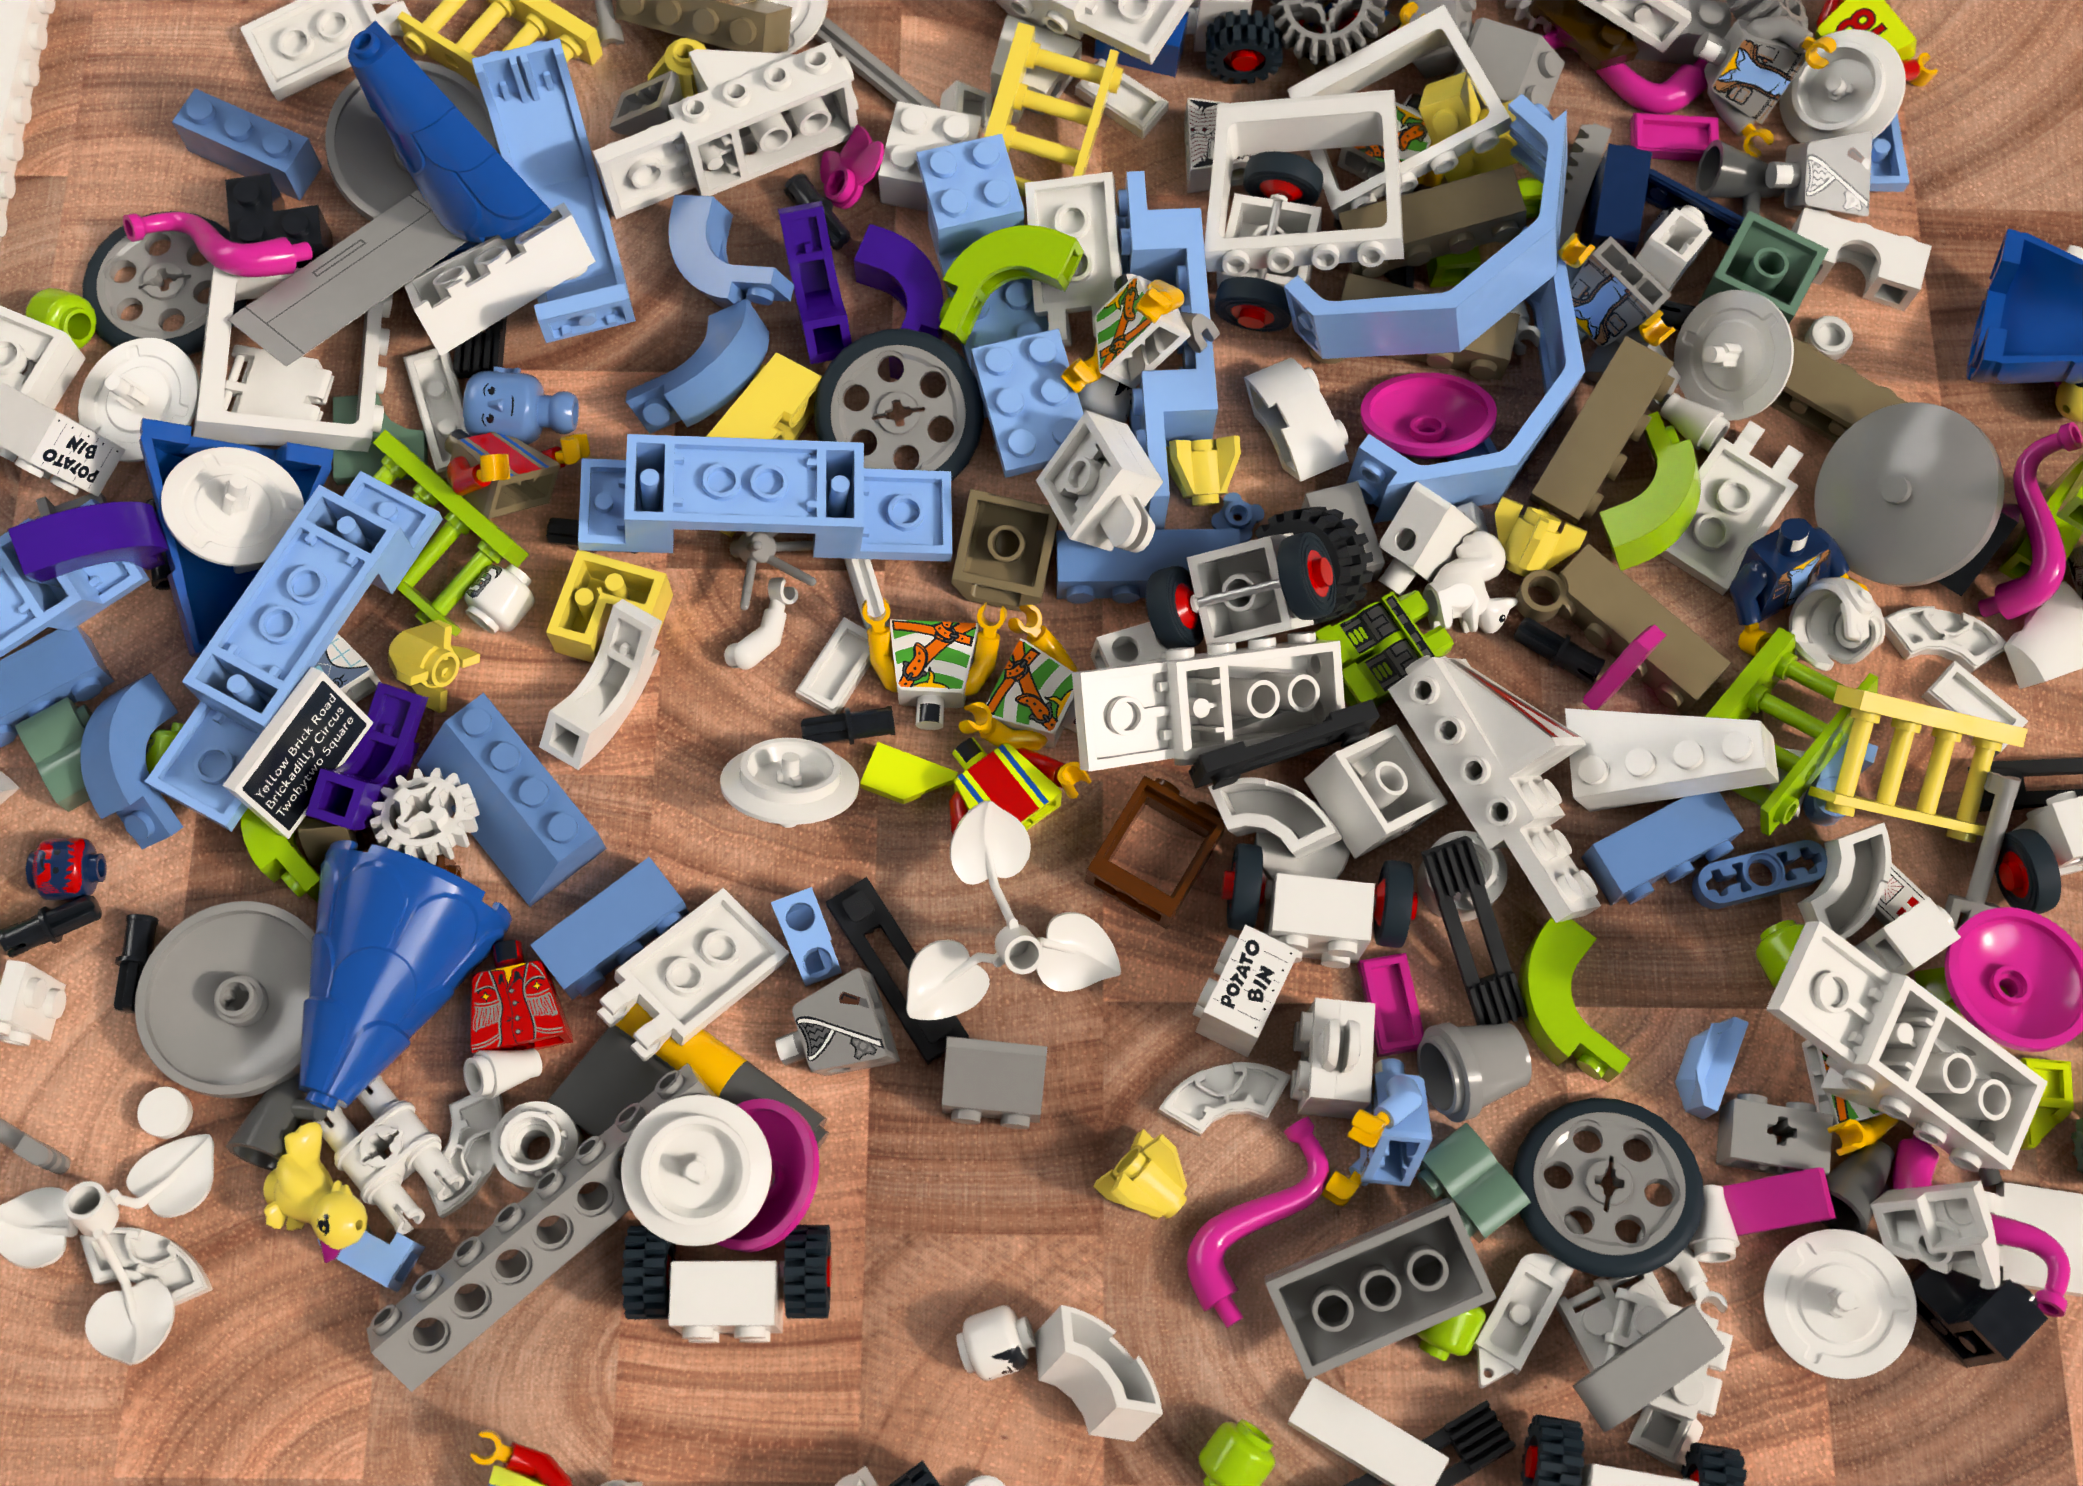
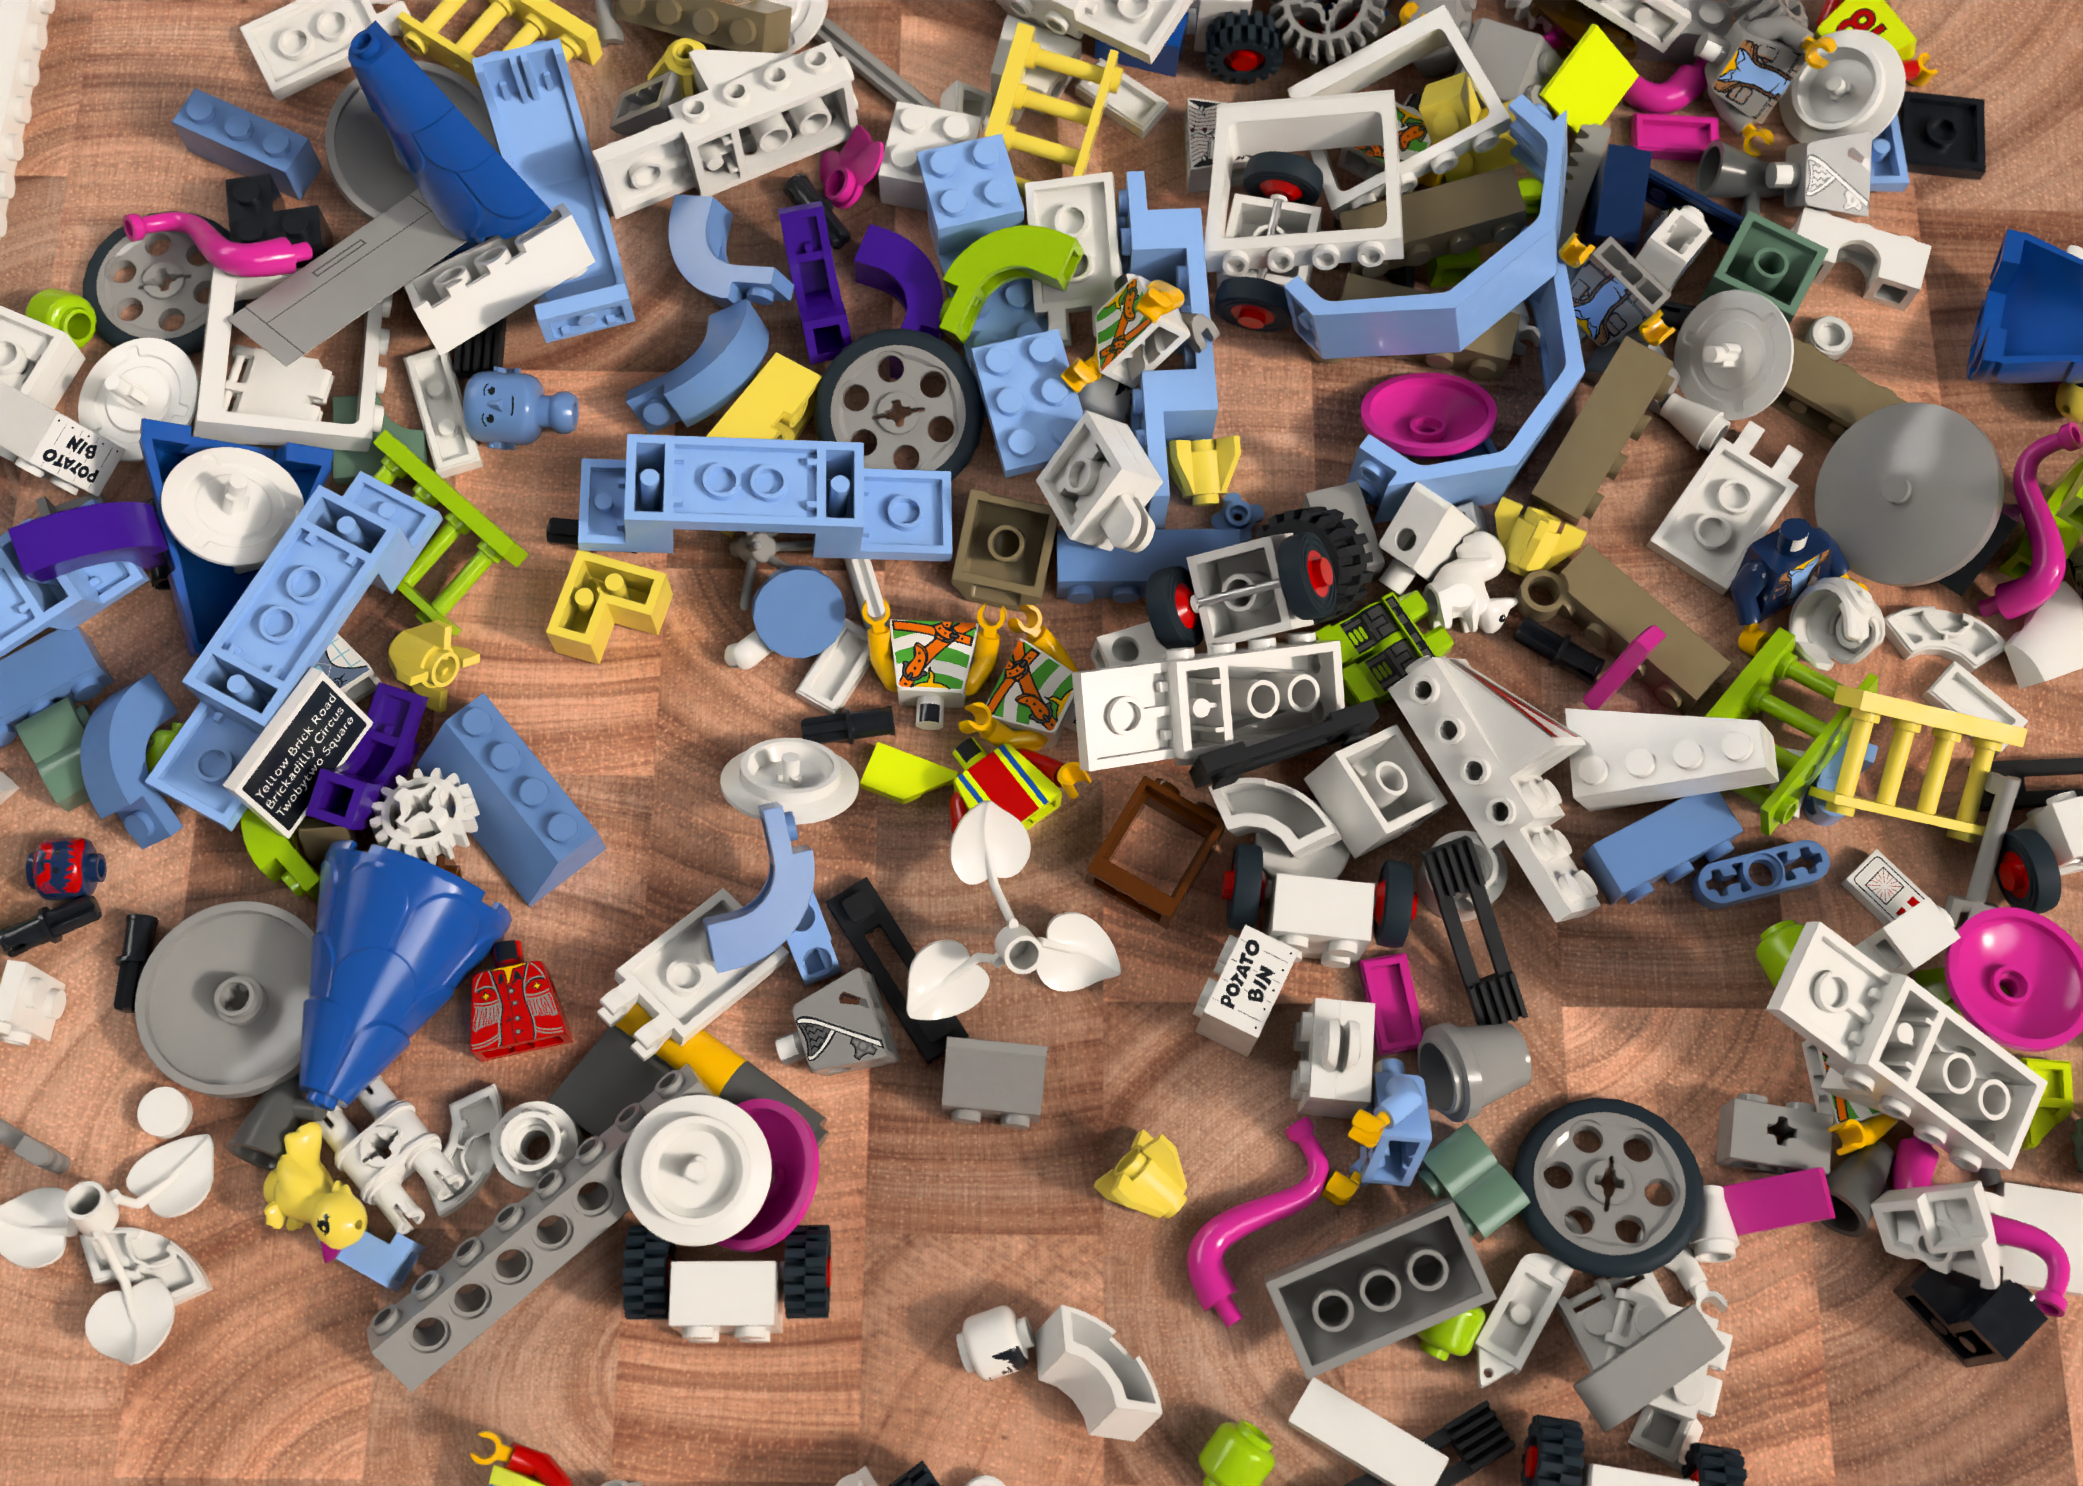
torso [444,429,590,519] -> none
white cone [463,1048,542,1099] -> none
white head [464,564,535,634] -> none
medium blue brick [530,857,689,1000] -> none
white arch [539,599,662,770] -> none
white tile [1157,1062,1291,1137] -> none
white brick [1244,357,1349,482] -> none
lime arch [1518,916,1631,1083] -> none
lime arch [1599,411,1701,571] -> none
light blue slope [1675,1017,1749,1120] -> none
white piece [1764,1229,1917,1379] -> none
white brick [1797,823,1892,940] -> none
none -> arch [702,801,815,974]
none -> medium blue tile [751,565,846,658]
none -> neon yellow piece [1539,23,1639,136]
none -> black tile [1897,91,1986,180]

